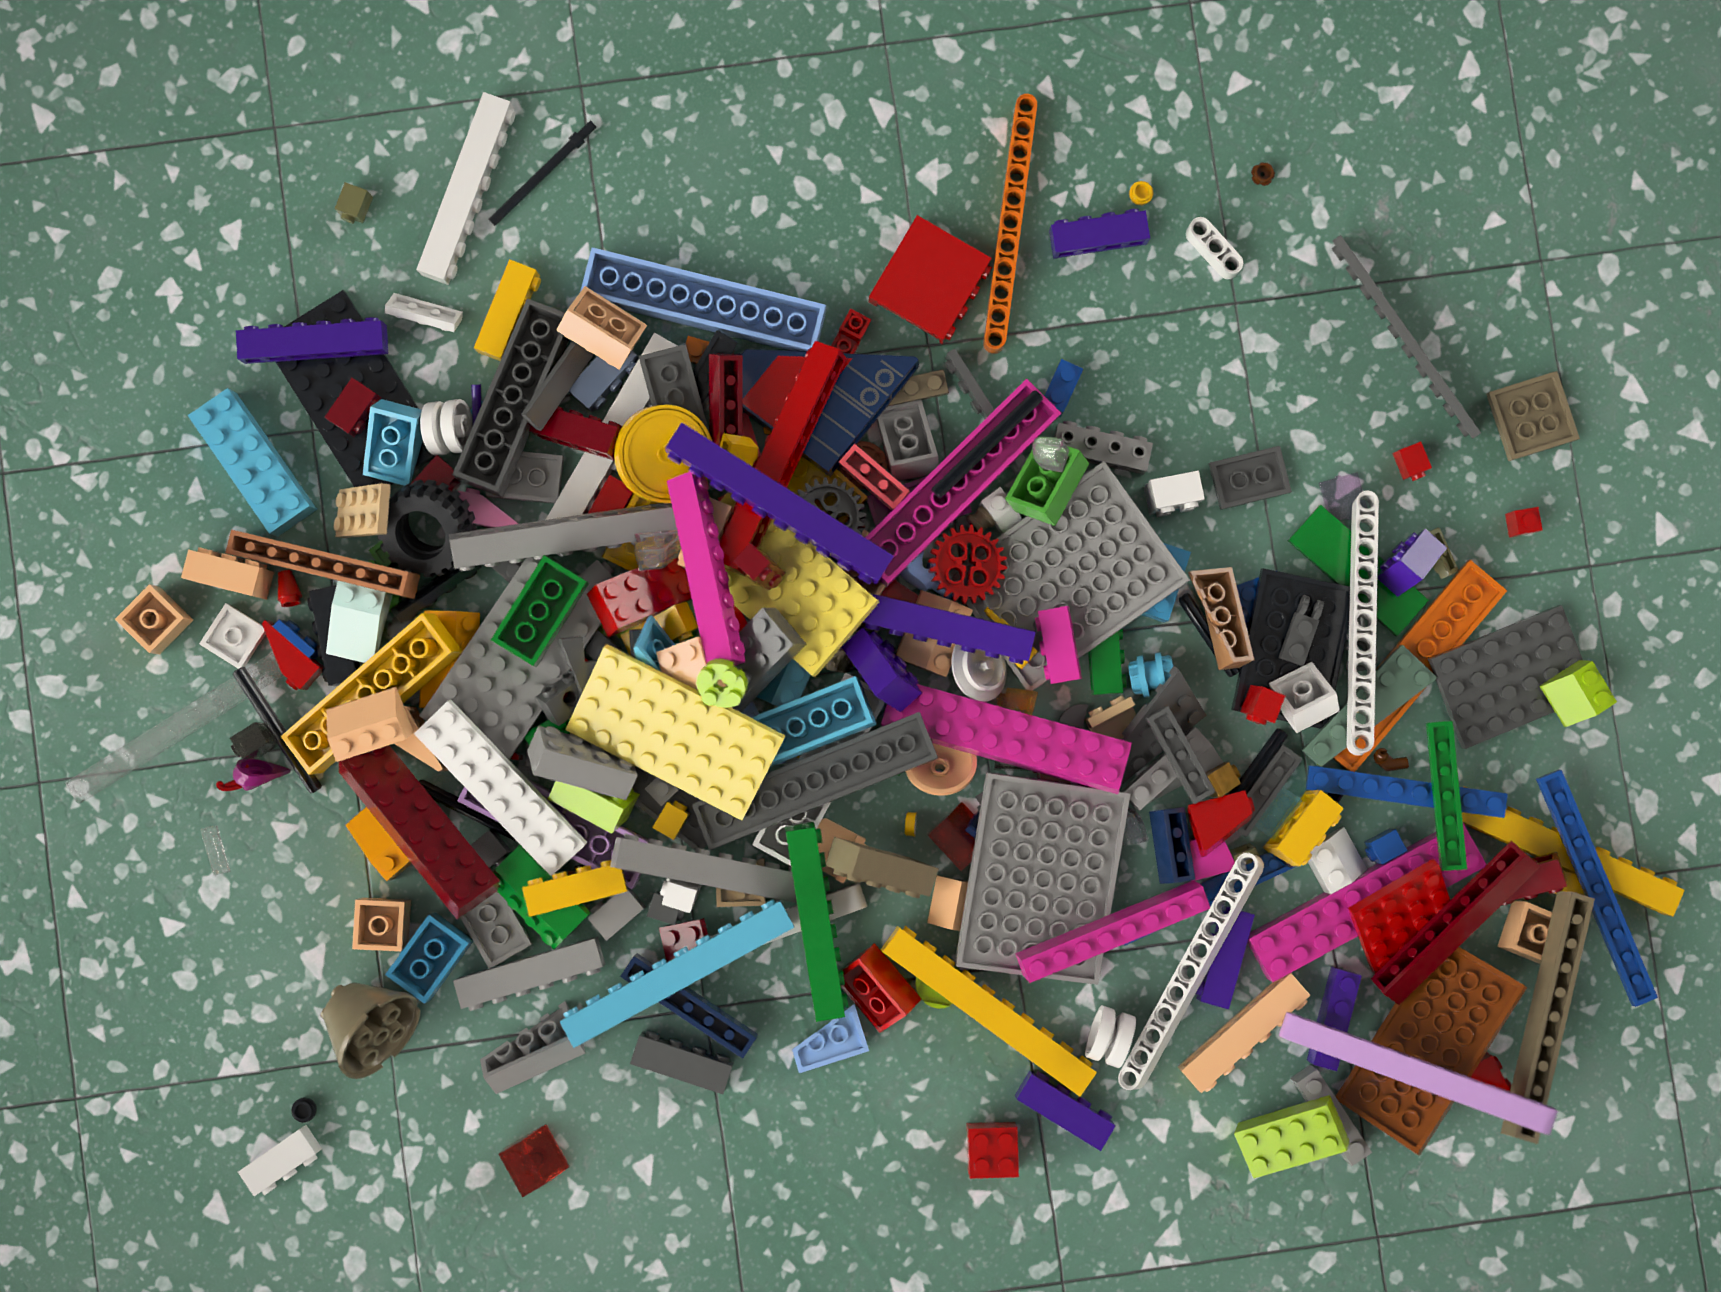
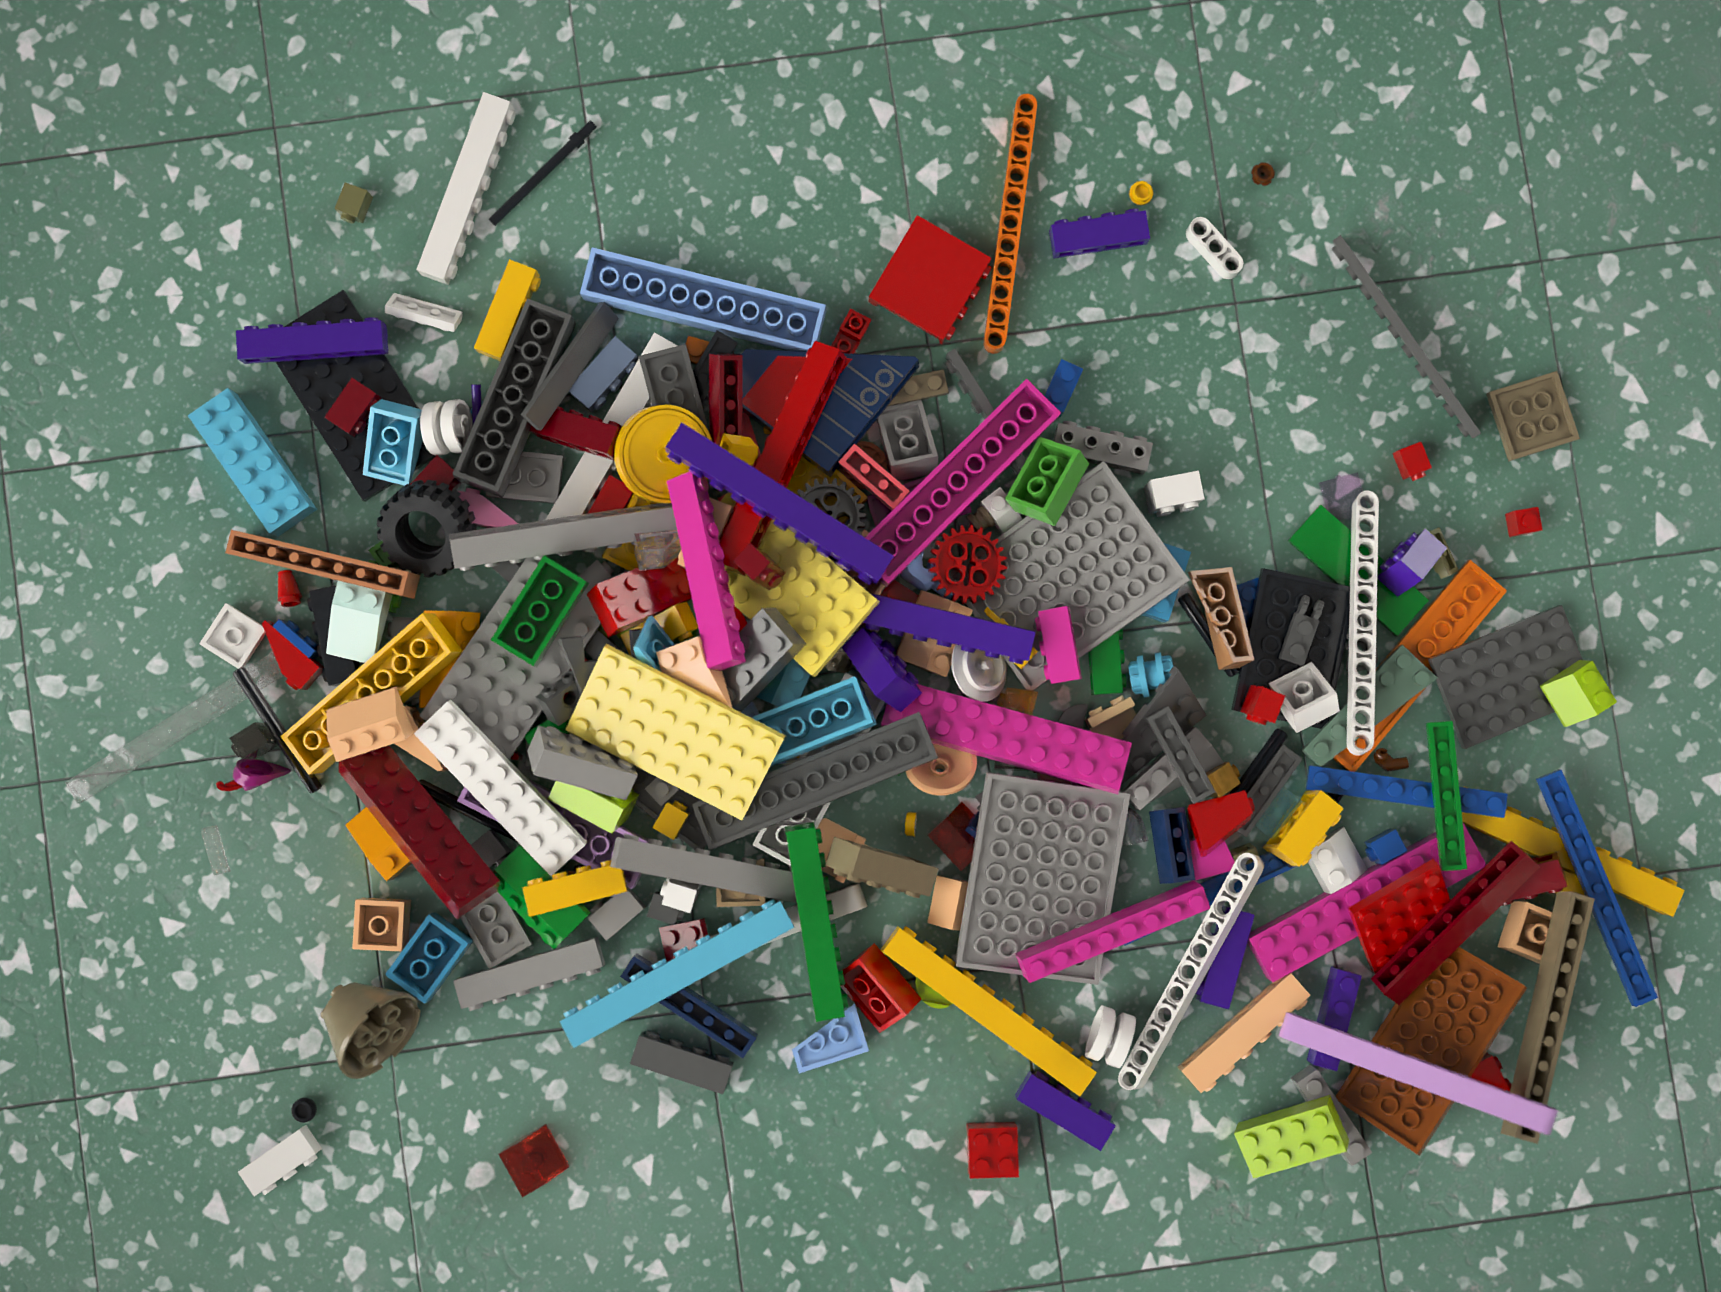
light nougat brick [115,584,193,655] -> none
light nougat brick [181,547,274,600] -> none
tan plate [334,483,391,538] -> none
black plate [390,565,482,623] -> none
light grey wedge [480,1001,585,1094] -> none
light nougat slope [556,286,647,370] -> none
plate [696,659,748,708] -> none
black axle [932,390,1043,498] -> none
clear brick [1032,437,1070,472] -> none
dark grey plate [1209,446,1292,510] -> none

